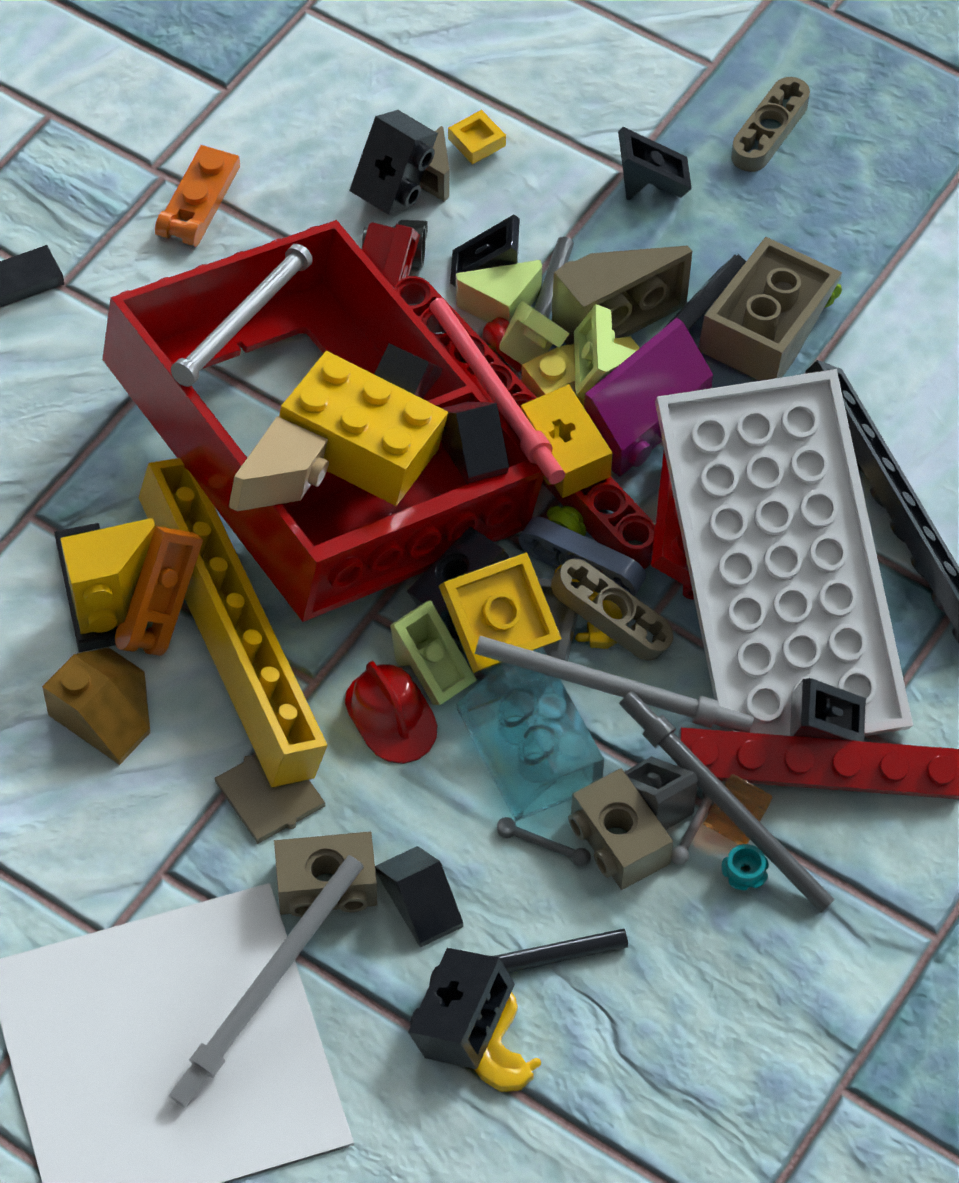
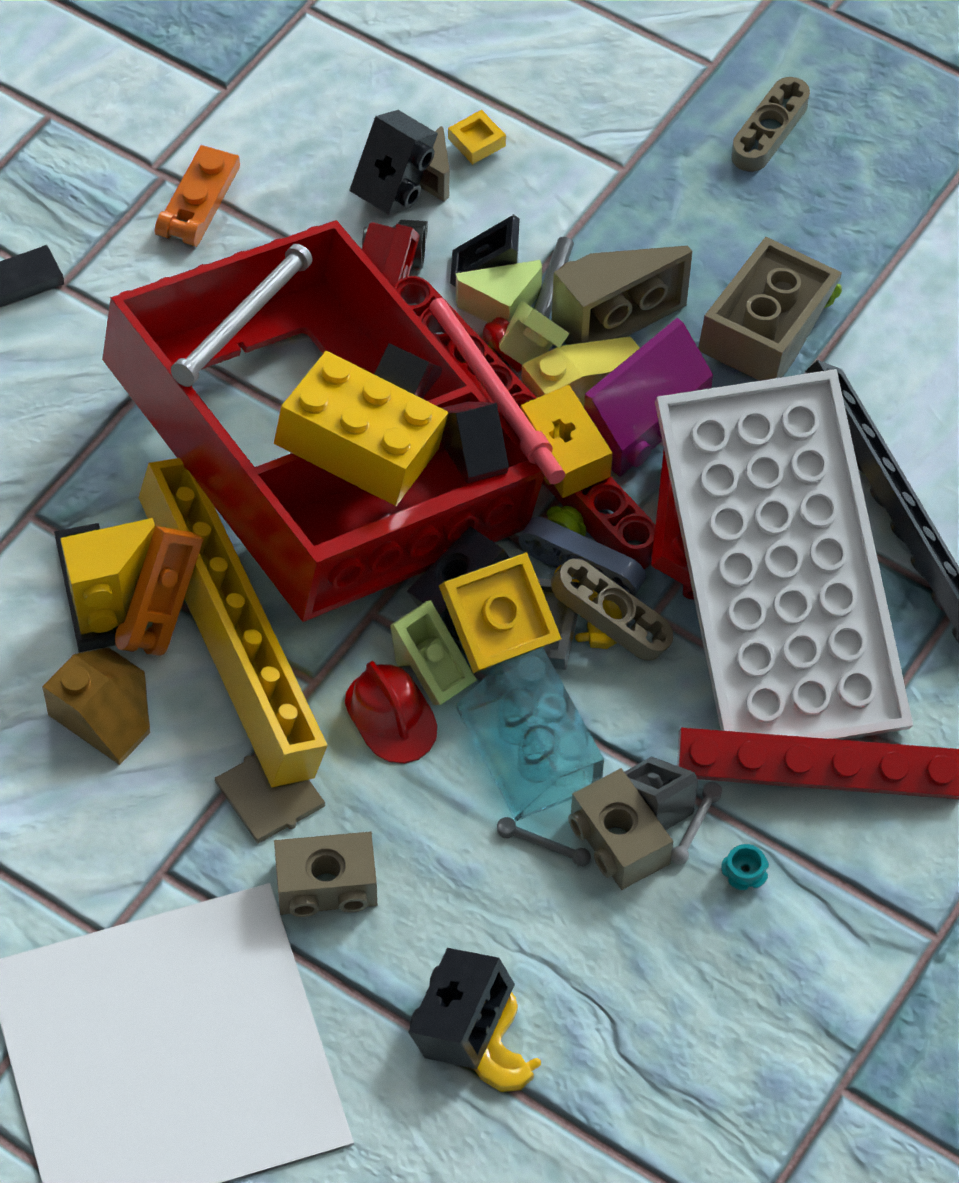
light grey bar [168,855,364,1108] -> none
tan slope [229,416,329,511] -> none
black slope [375,846,463,948] -> none
light grey bar [474,636,754,733] -> none
black bar [494,928,628,973] -> none
yellowish green slope [574,304,636,399] -> none
black slope [618,127,692,200] -> none
dark grey bar [619,690,835,913] -> none
black tile [663,254,746,330] -> none
clear orange slope [703,774,773,845] -> none
black slope [790,678,866,741] -> none

